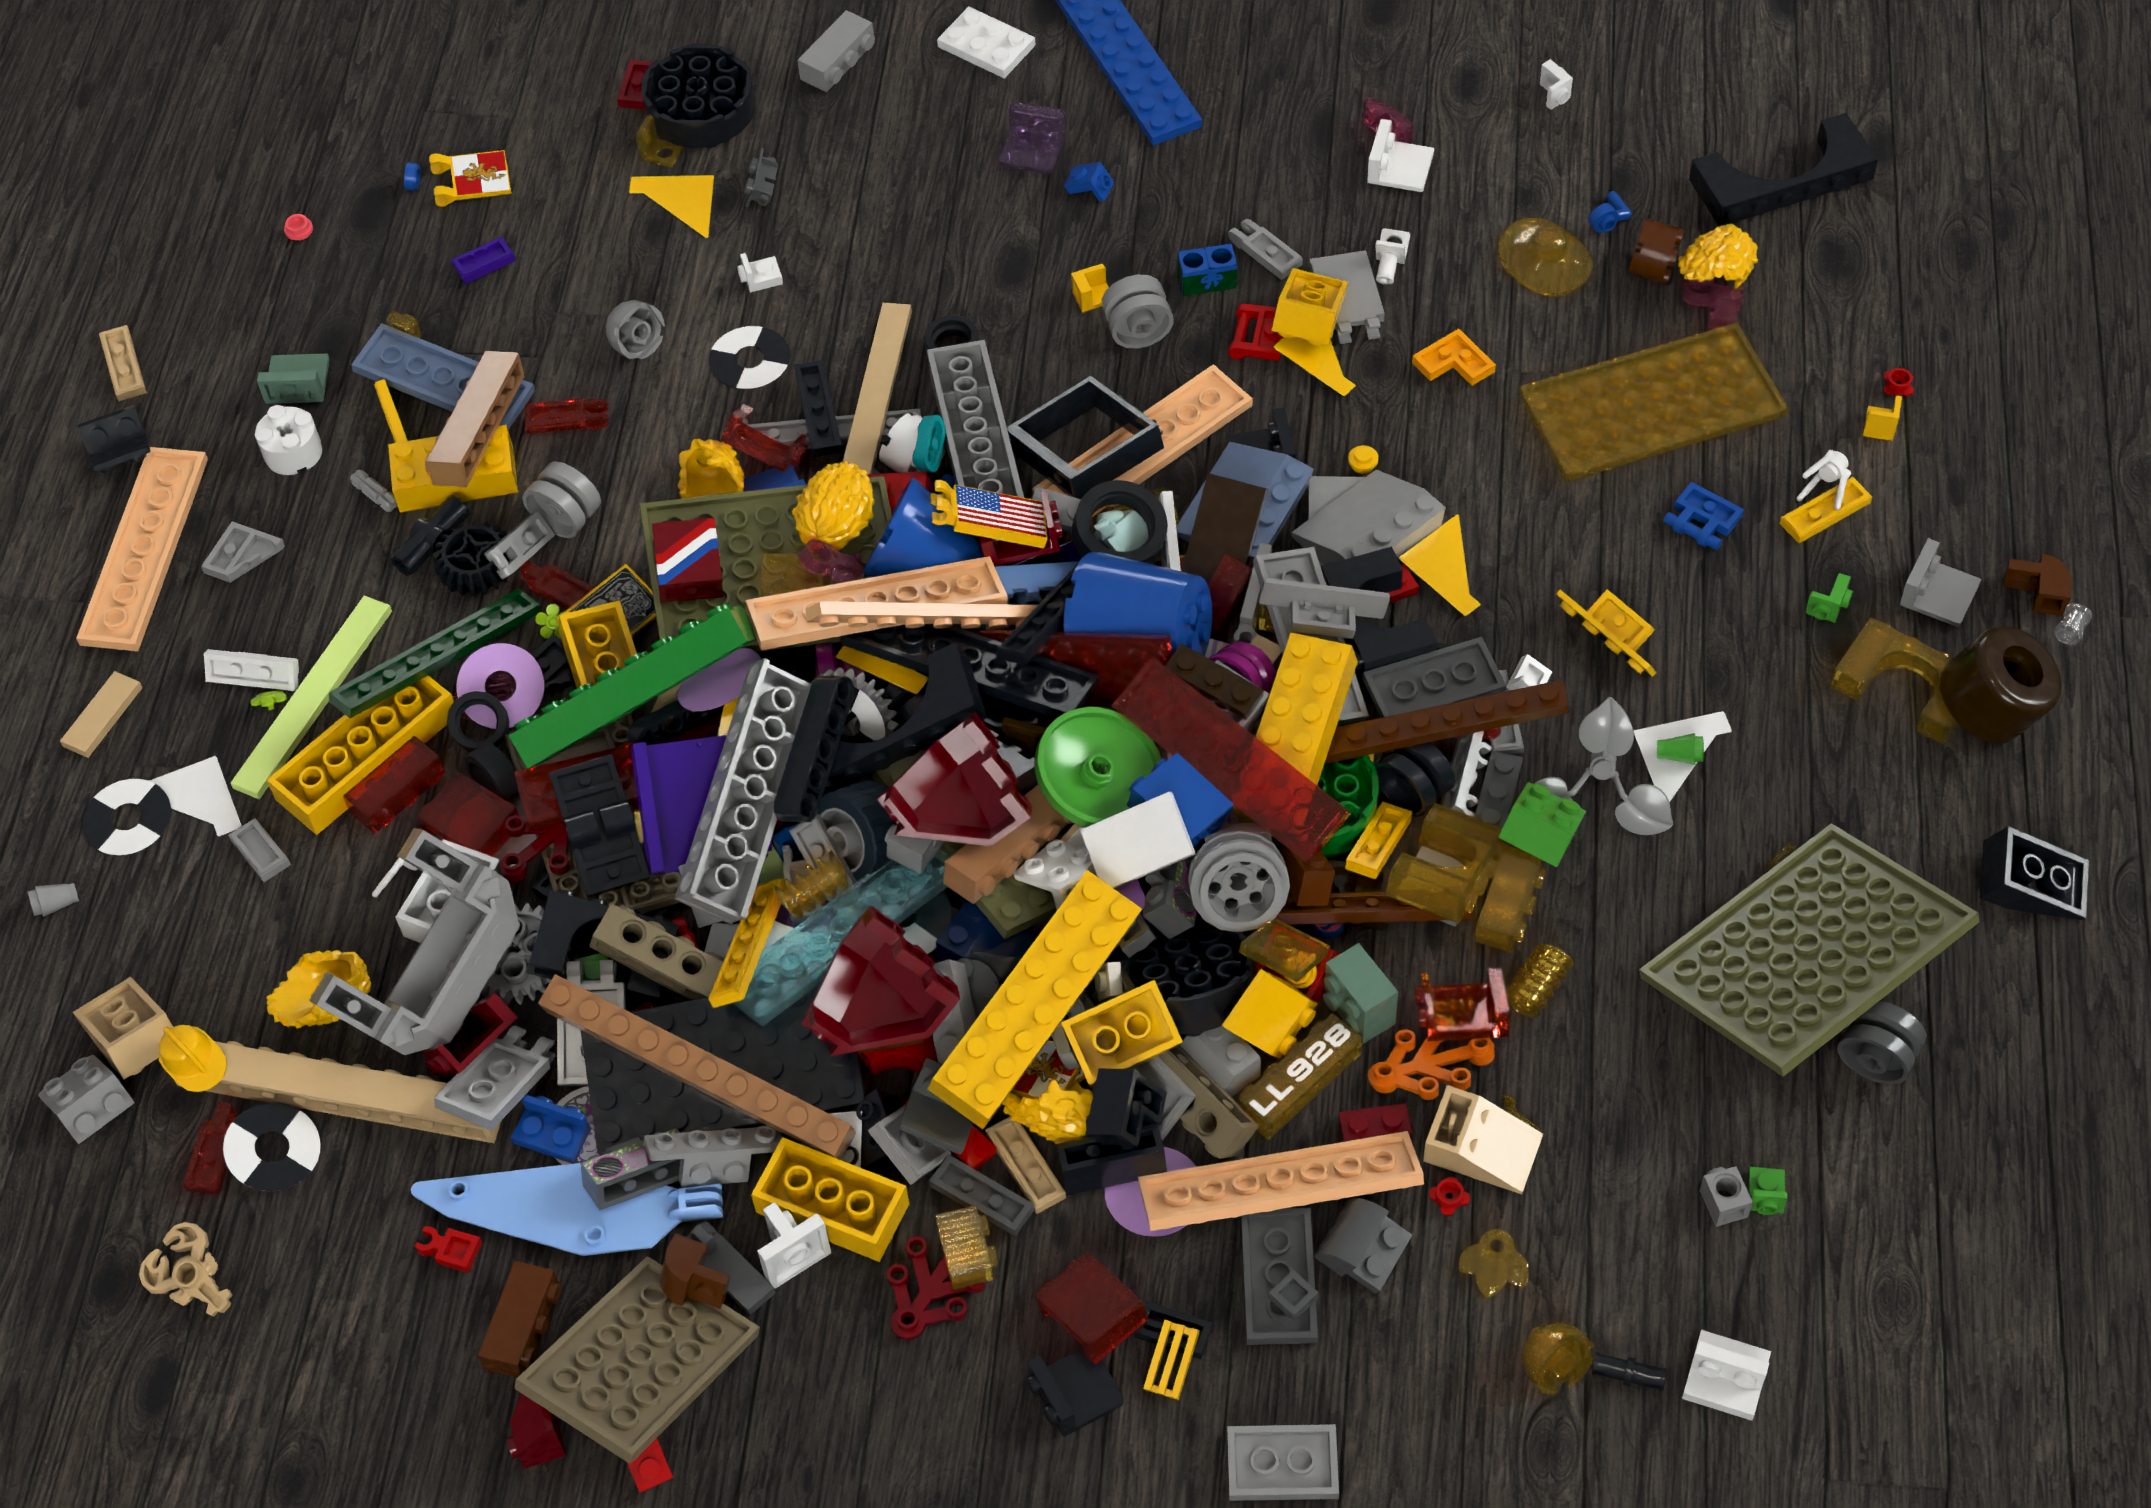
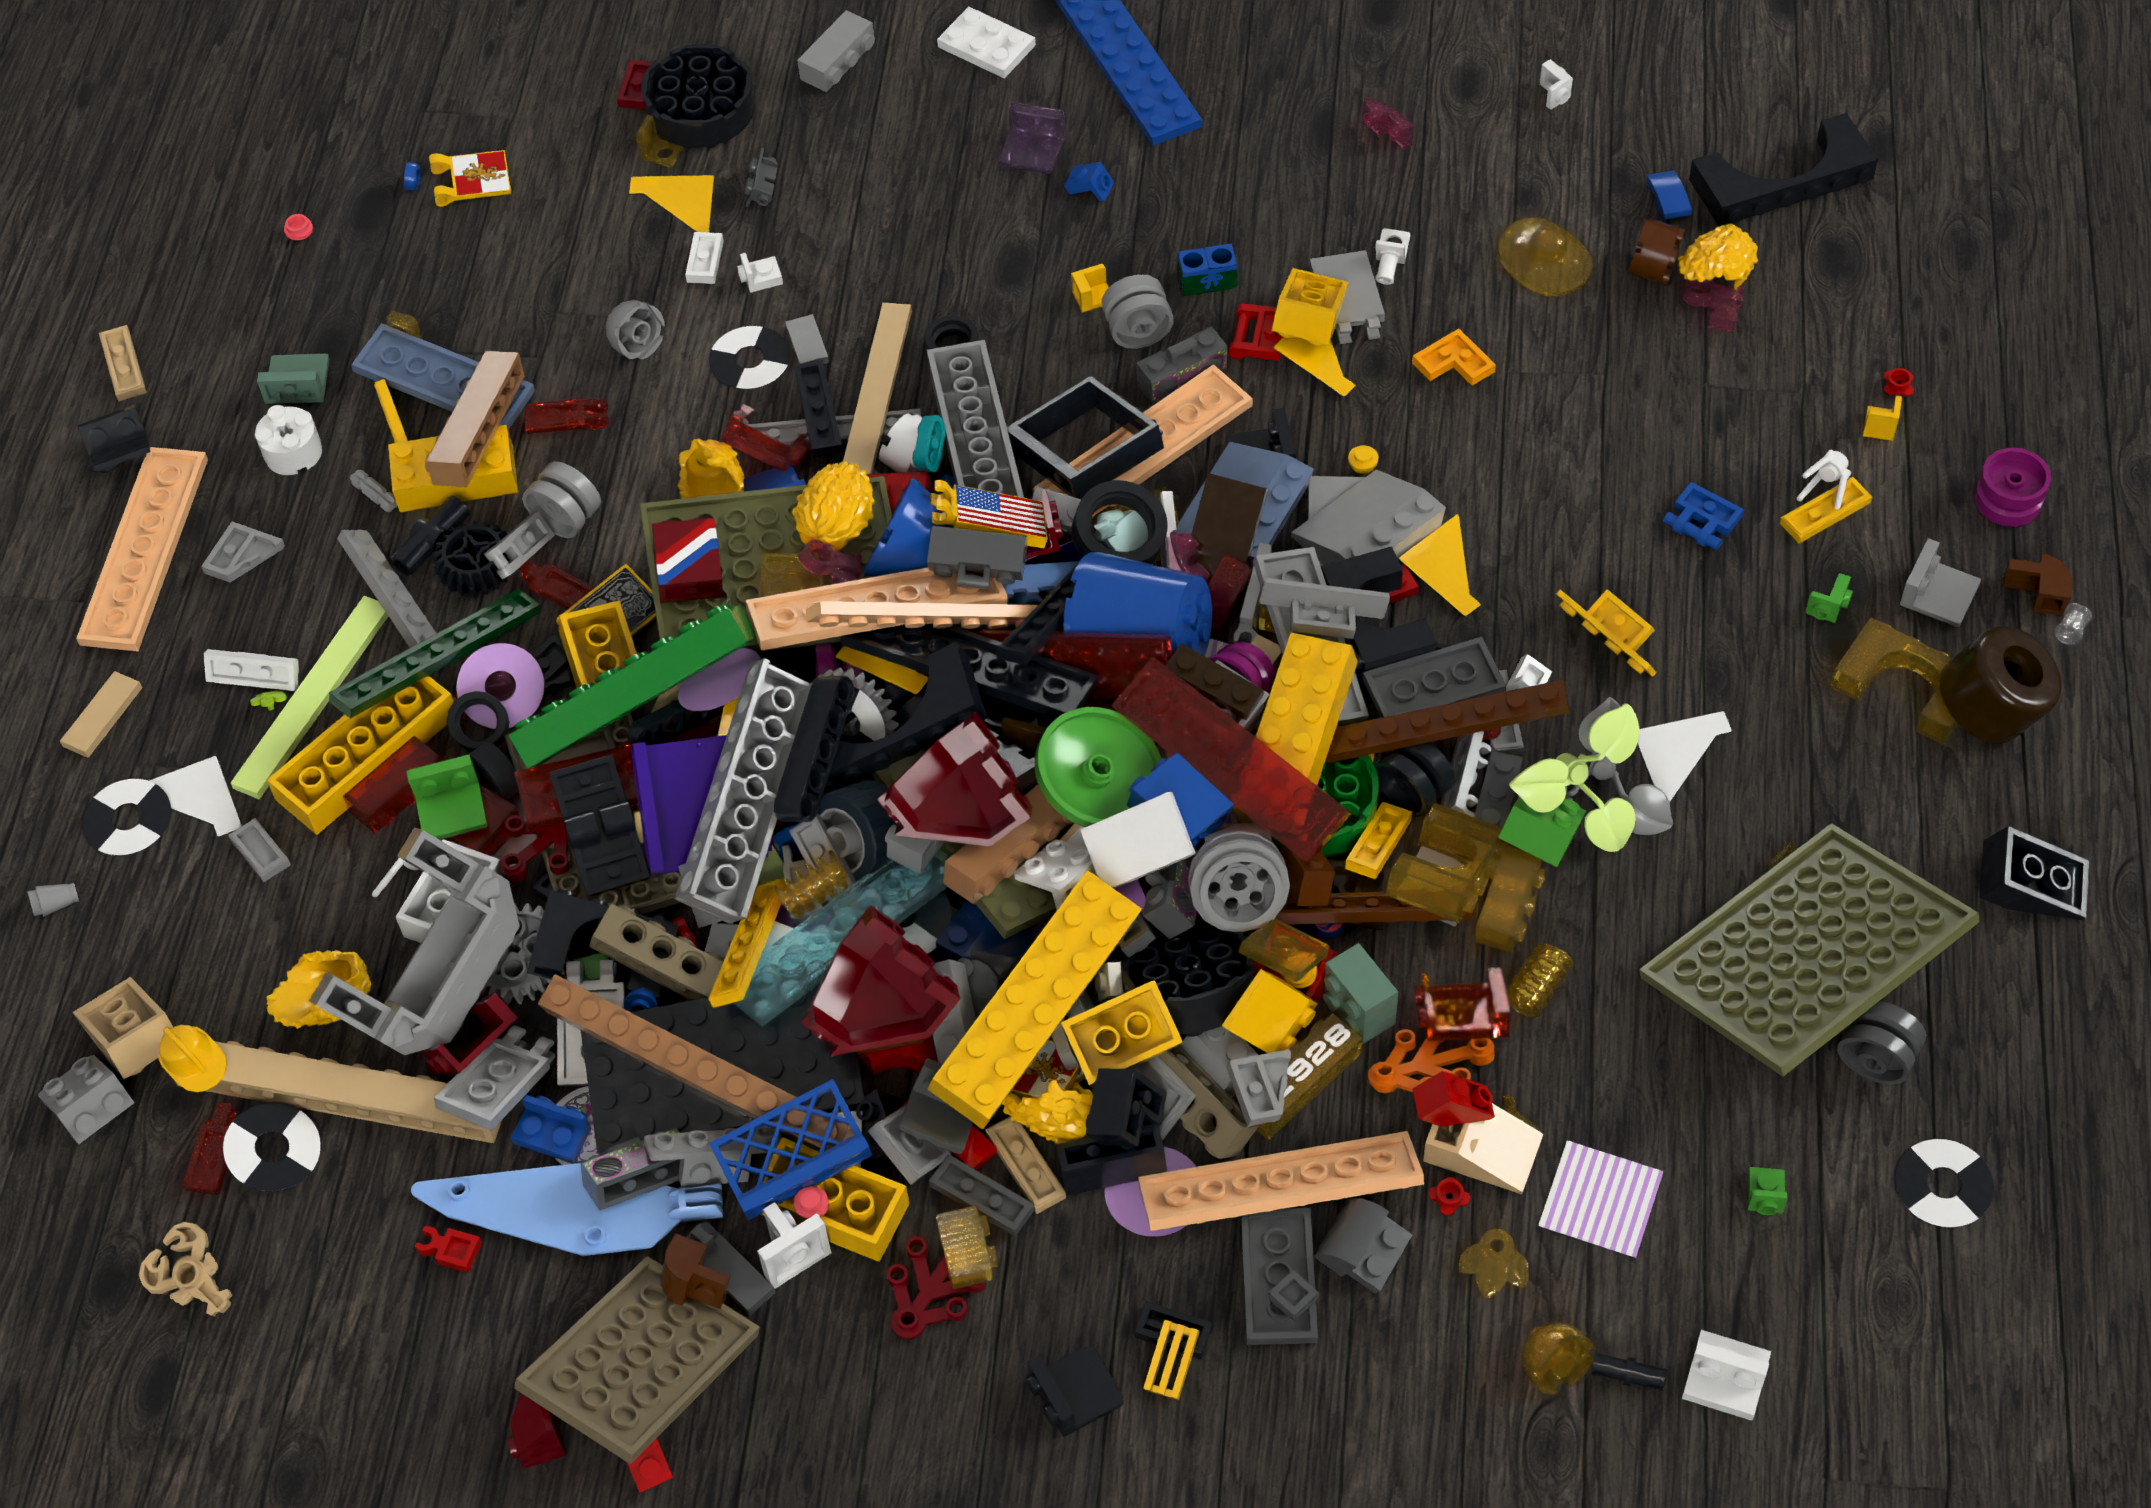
dark purple plate [451,236,516,284] -> none
reddish brown brick [478,1261,561,1378] -> none
lime plant [535,604,564,639] -> none
clear red panel [1035,1252,1148,1364] -> none
light grey plate [1227,1424,1339,1501] -> none
light grey hinge [1228,219,1303,280] -> none
dark red plate [1338,1103,1412,1142] -> none
white bracket [1367,119,1434,192] -> none
clear yellow plate [1519,322,1789,482] -> none
blue plate [1588,191,1632,233] -> none
bright green cone [1657,733,1704,765] -> none
light grey brick [1700,1166,1753,1227] -> none
none -> light grey plate [337,530,437,648]
none -> bright green bracket [406,754,488,839]
none -> blue plate [624,988,658,1012]
none -> white plate [685,232,724,284]
none -> blue fence [709,1079,872,1220]
none -> light grey tile [785,314,829,364]
none -> coral plate [794,1186,829,1220]
none -> dark grey piece [927,526,1028,590]
none -> dark grey piece [1136,326,1227,405]
none -> clear pink slope [1170,530,1212,588]
none -> light grey wing [1226,1049,1291,1127]
none -> red slope [1412,1071,1495,1127]
none -> yellowish green plant [1509,703,1639,852]
none -> sticker [1538,1141,1664,1258]
none -> blue slope [1647,170,1692,220]
none -> sticker [1895,1139,1994,1227]
none -> magenta wheel [1975,448,2051,527]

